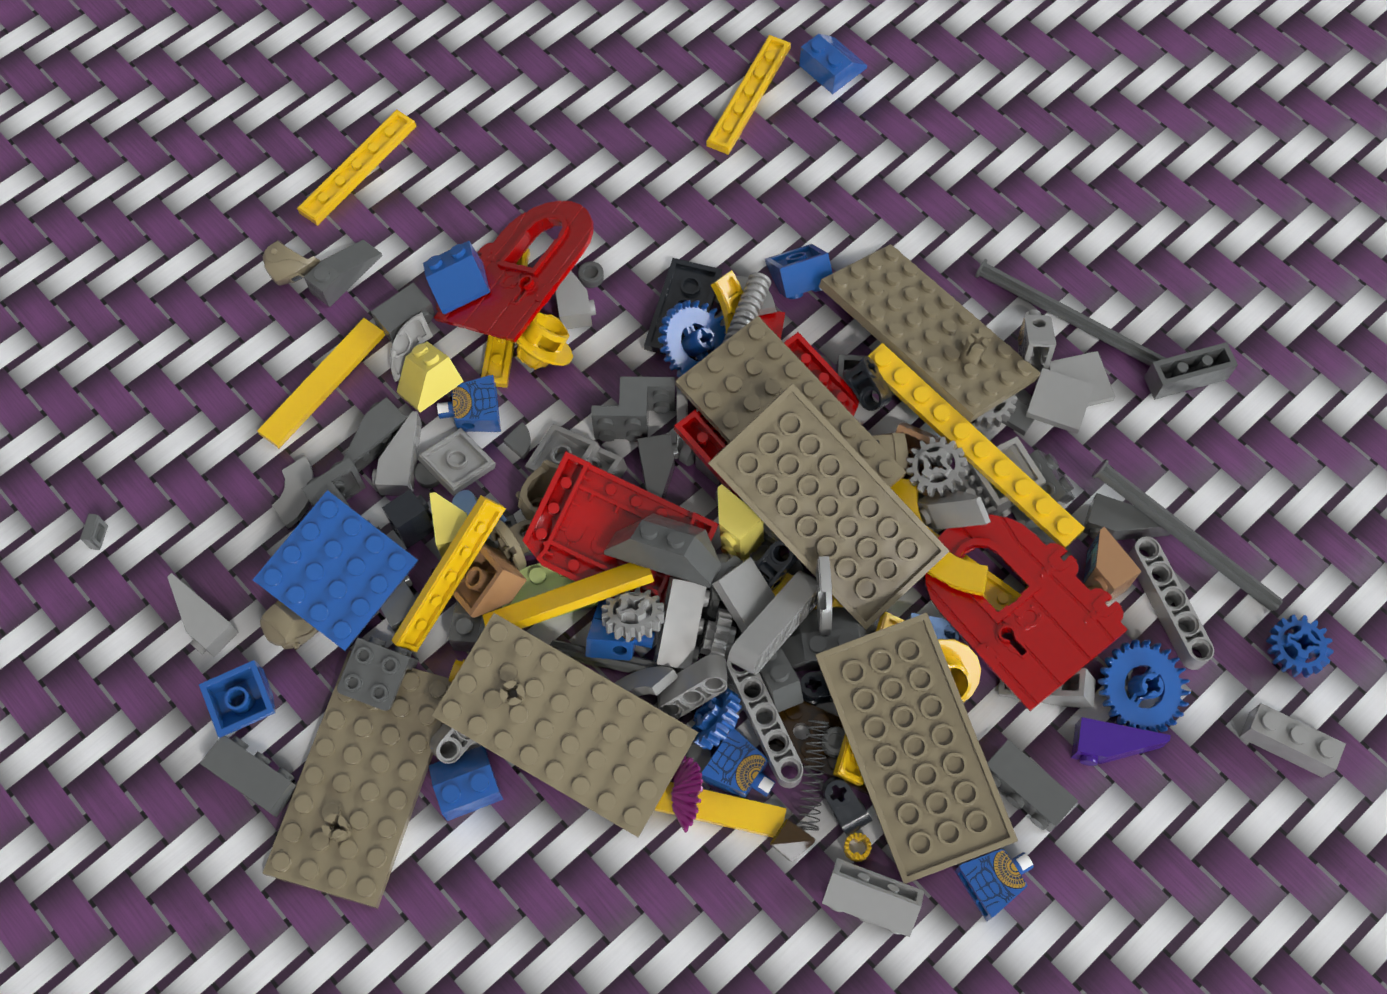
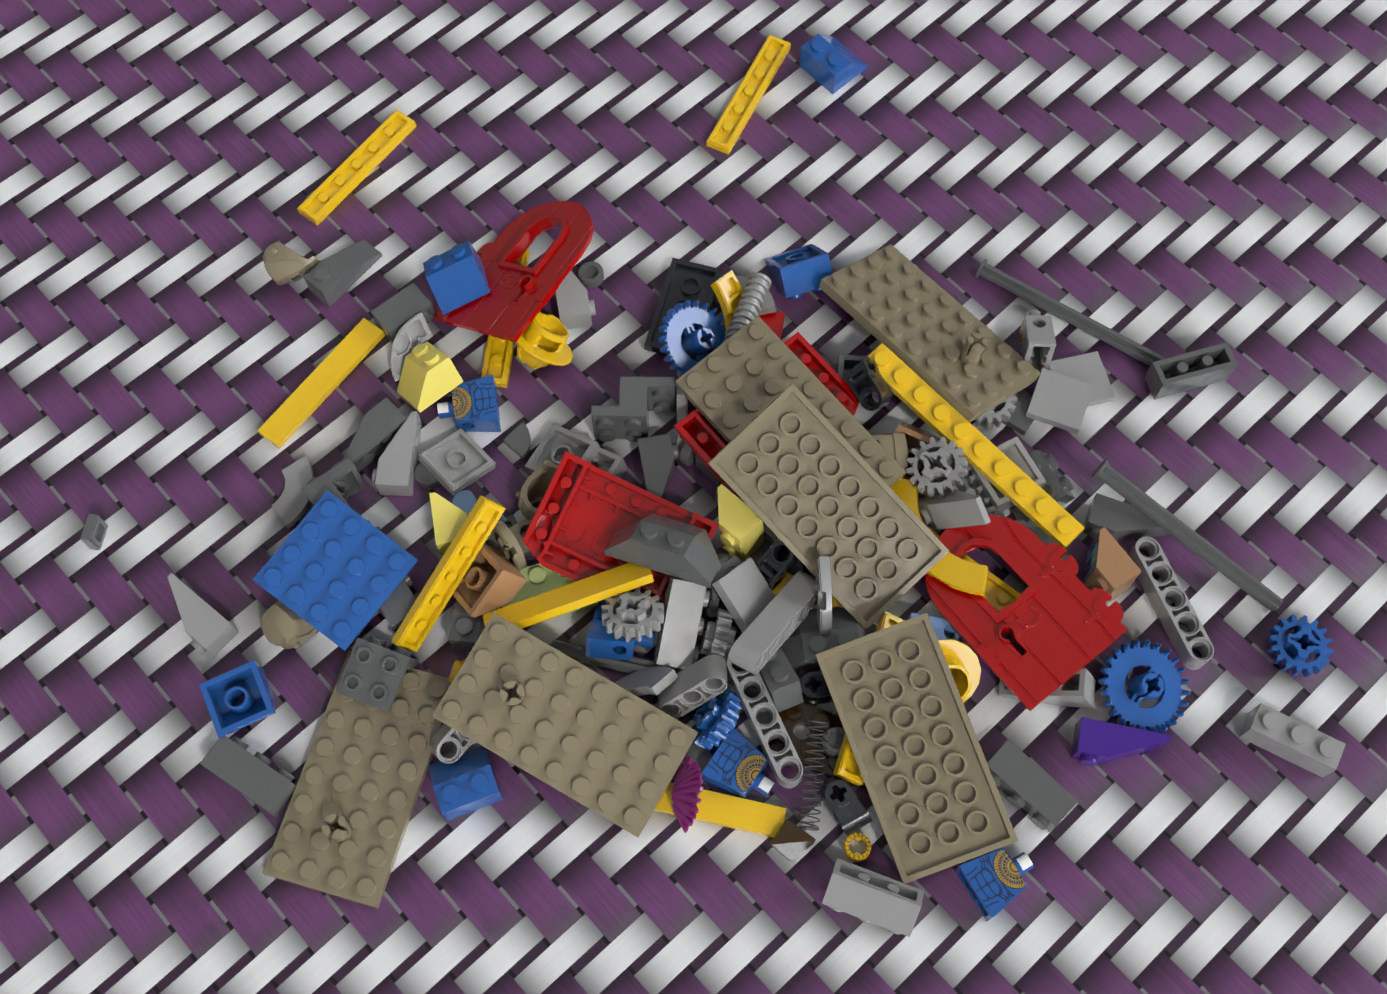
black brick [382,489,434,549] -> none

